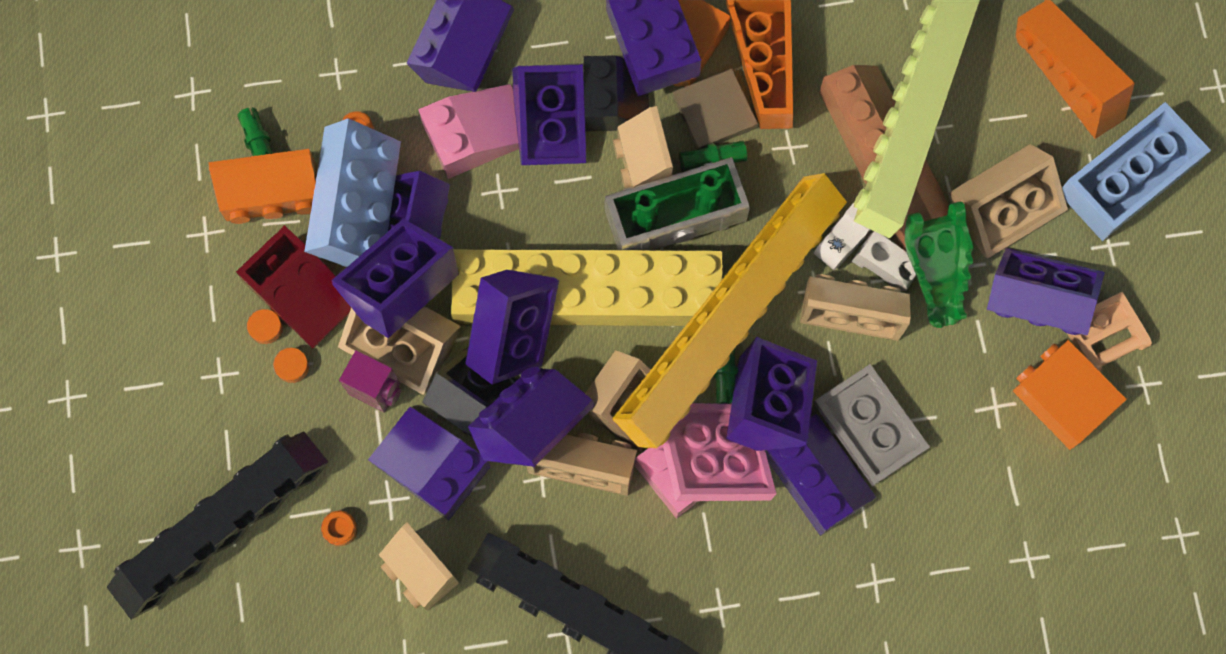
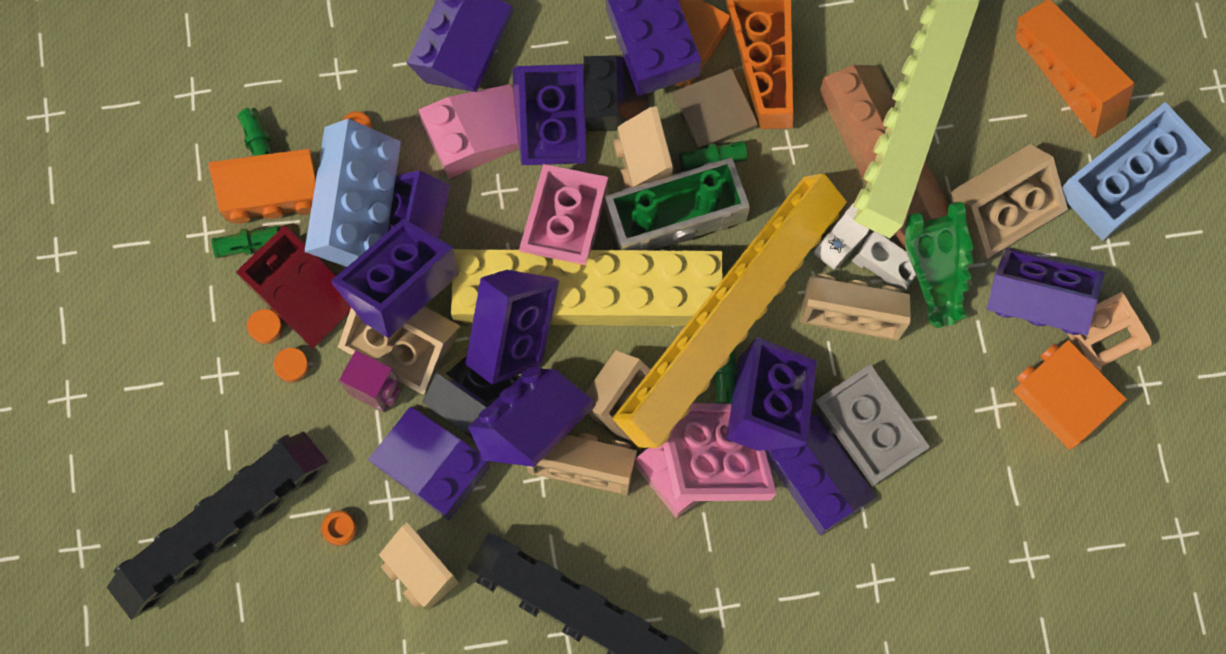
none -> green pin [211,225,279,259]
none -> bright pink slope [519,164,608,265]

